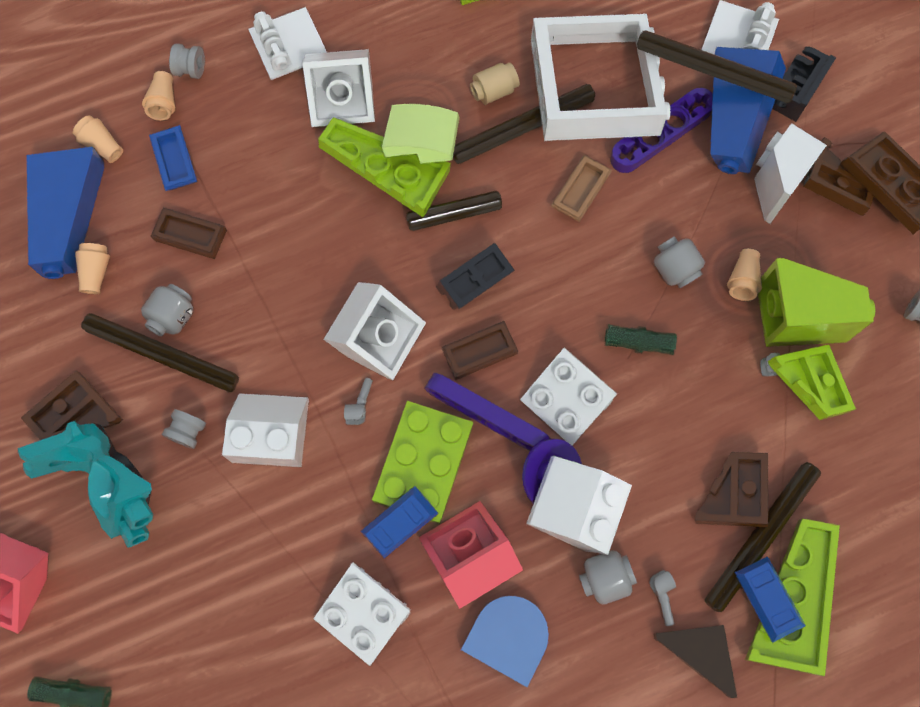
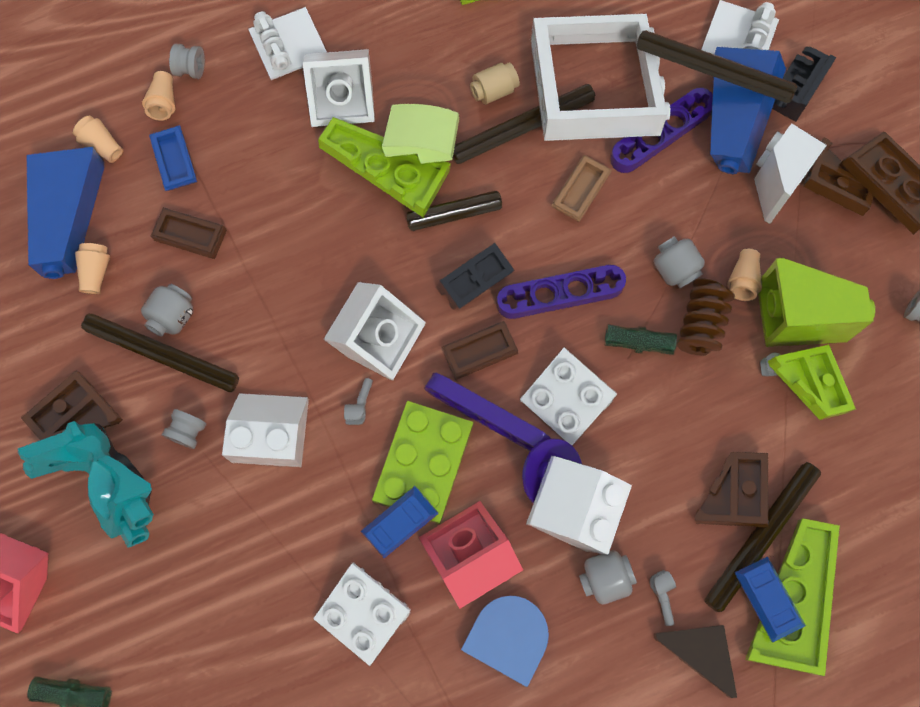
none -> dark purple beam [497,265,626,319]
none -> reddish brown piece [677,278,735,356]

